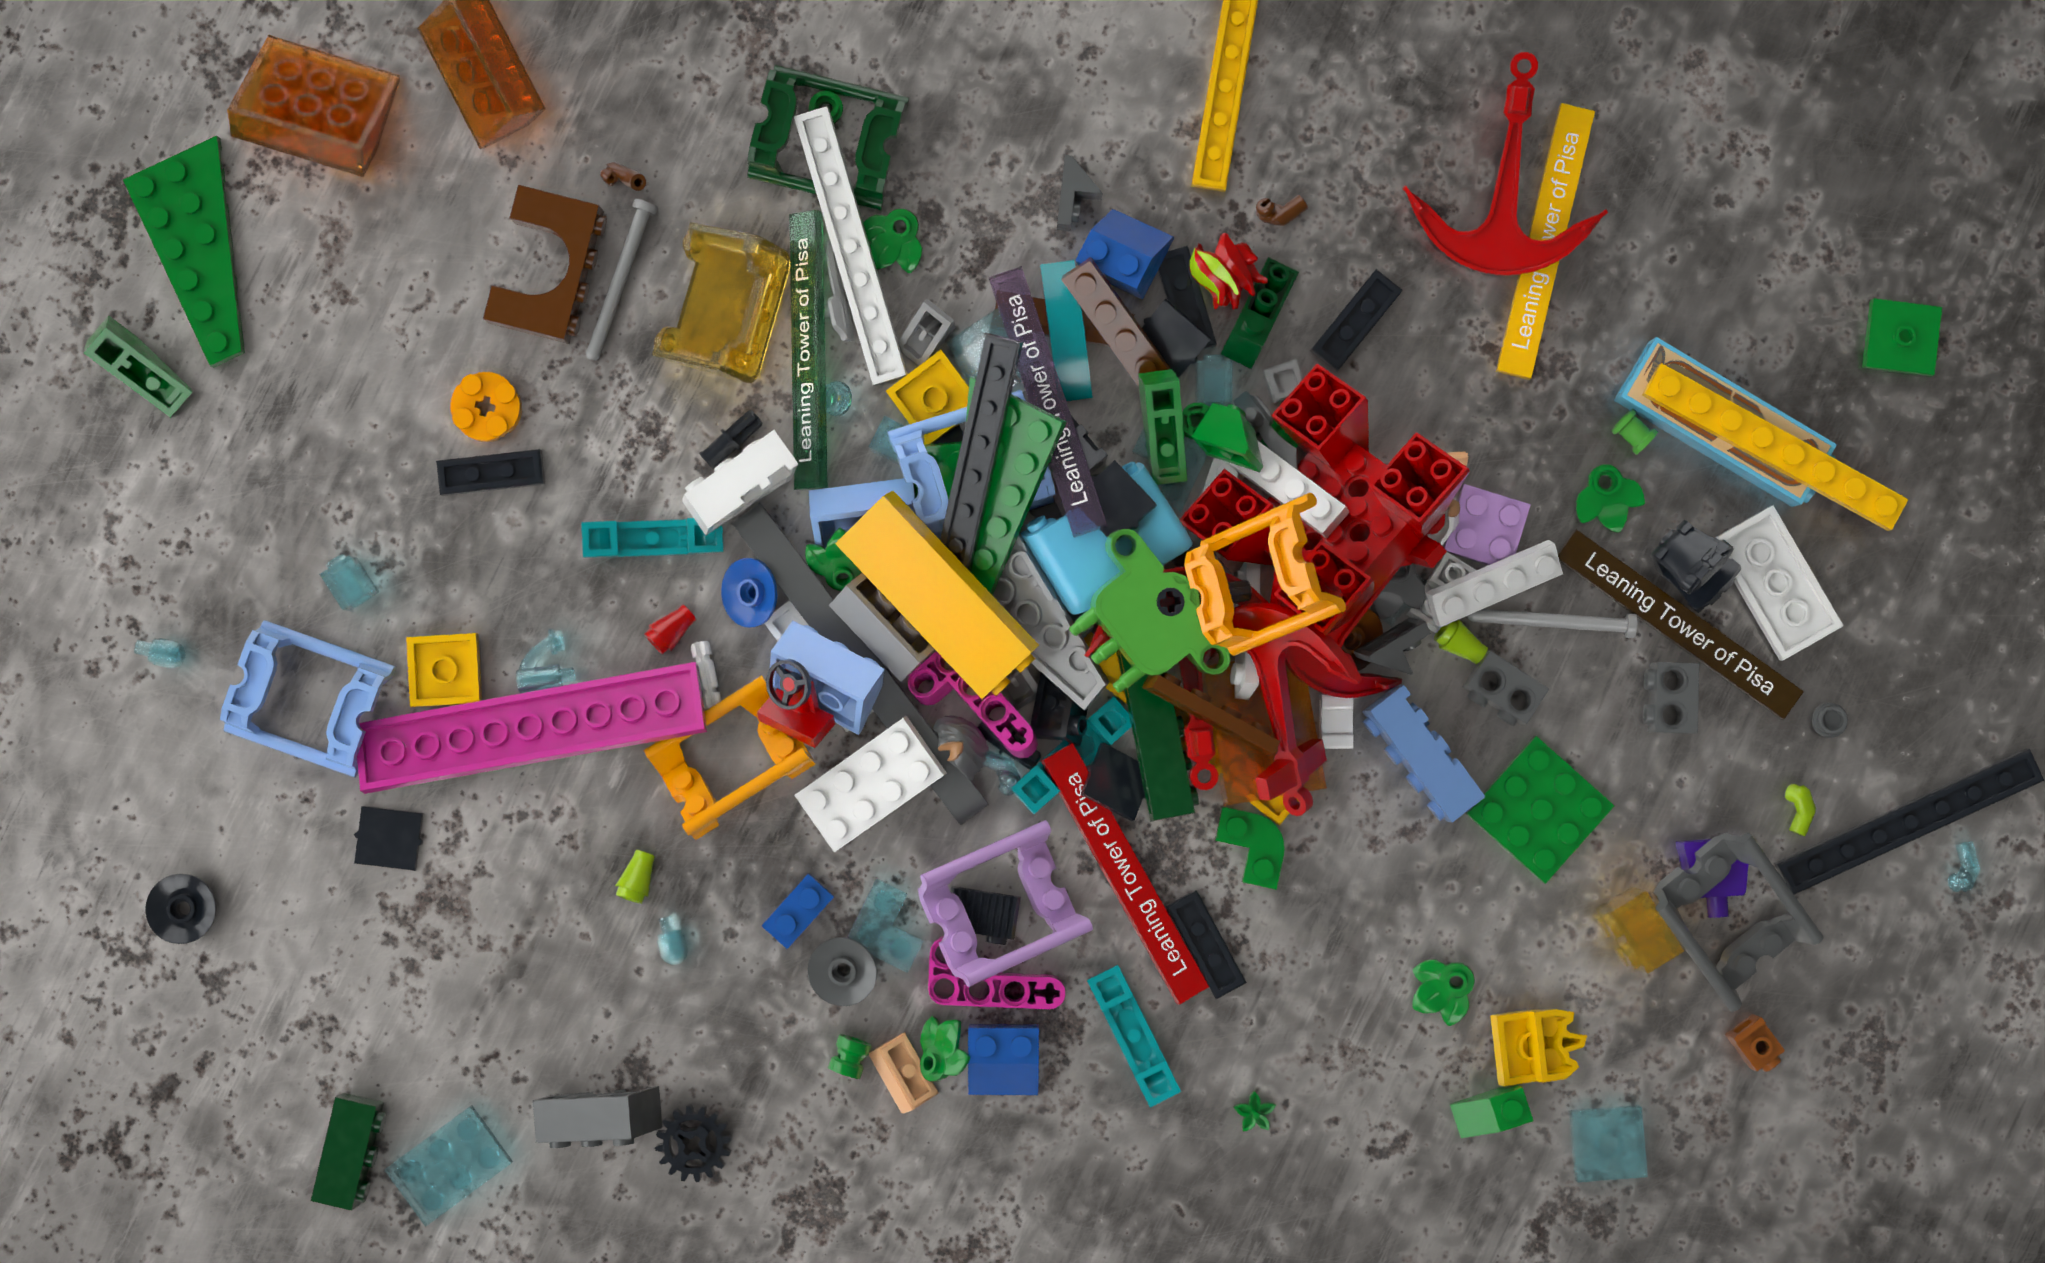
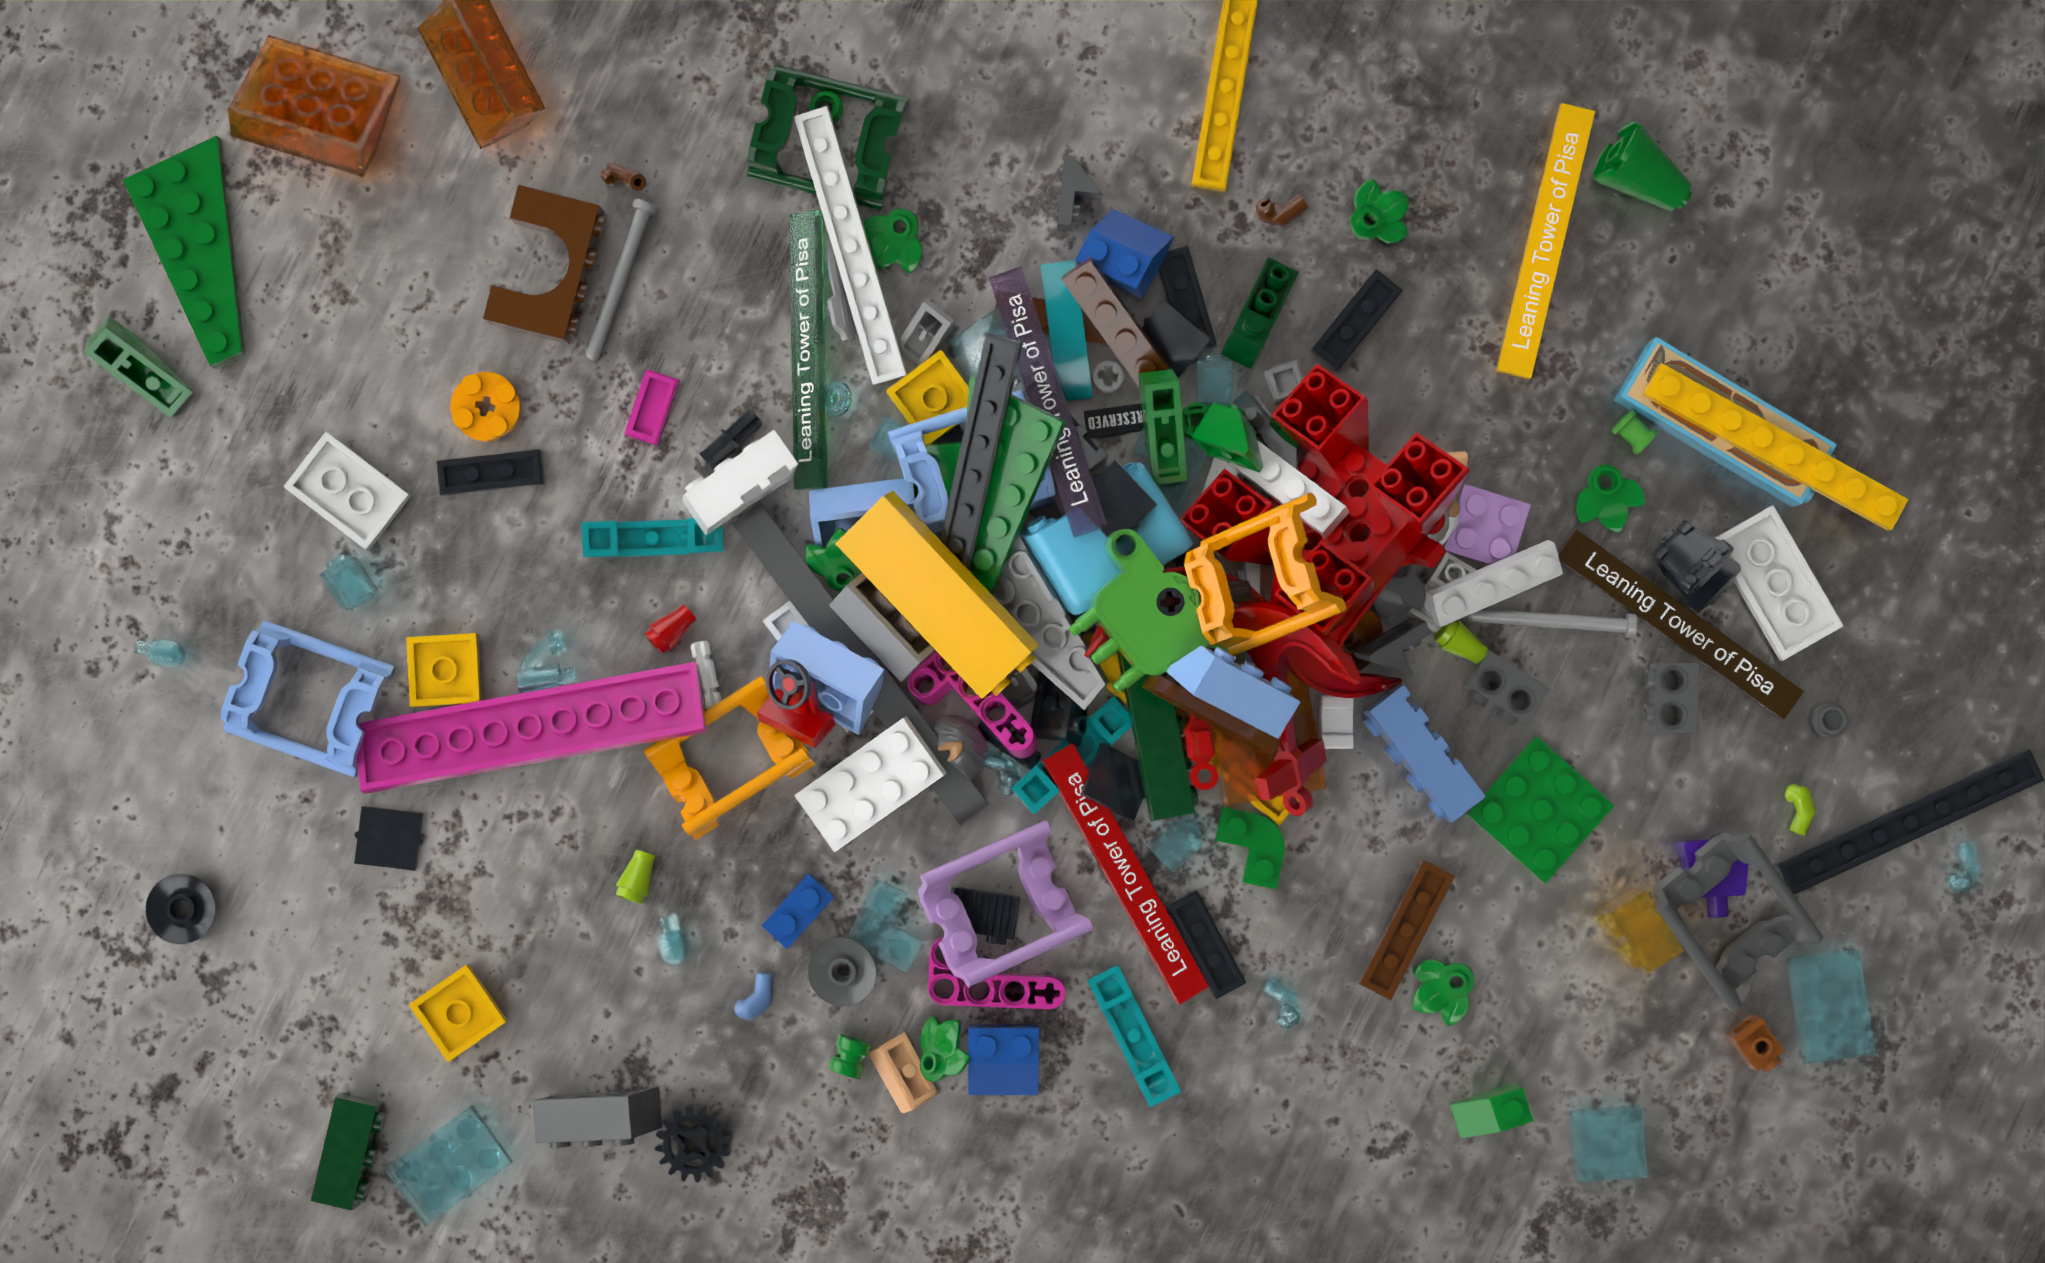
clear yellow windscreen [652,222,790,383] -> none
blue dish [721,558,778,628] -> none
red hair [1190,233,1268,310] -> none
green plant [1233,1090,1276,1132] -> none
red piece [1403,52,1608,275] -> none
yellow plate [1490,1009,1587,1086] -> none
green plate [1862,298,1942,377] -> none
none -> white plate [283,432,411,551]
none -> yellow plate [408,963,508,1062]
none -> dark pink tile [624,369,680,446]
none -> medium blue arm [735,973,773,1020]
none -> black sticker [1083,403,1144,438]
none -> light grey bush [1092,360,1124,393]
none -> clear light blue brick [1147,818,1203,873]
none -> light blue slope [1167,646,1300,739]
none -> clear light blue arm [1262,977,1301,1029]
none -> green plate [1350,179,1409,243]
none -> reddish brown plate [1358,859,1455,1001]
none -> green cone [1592,121,1692,211]
none -> clear light blue plate [1786,949,1876,1064]

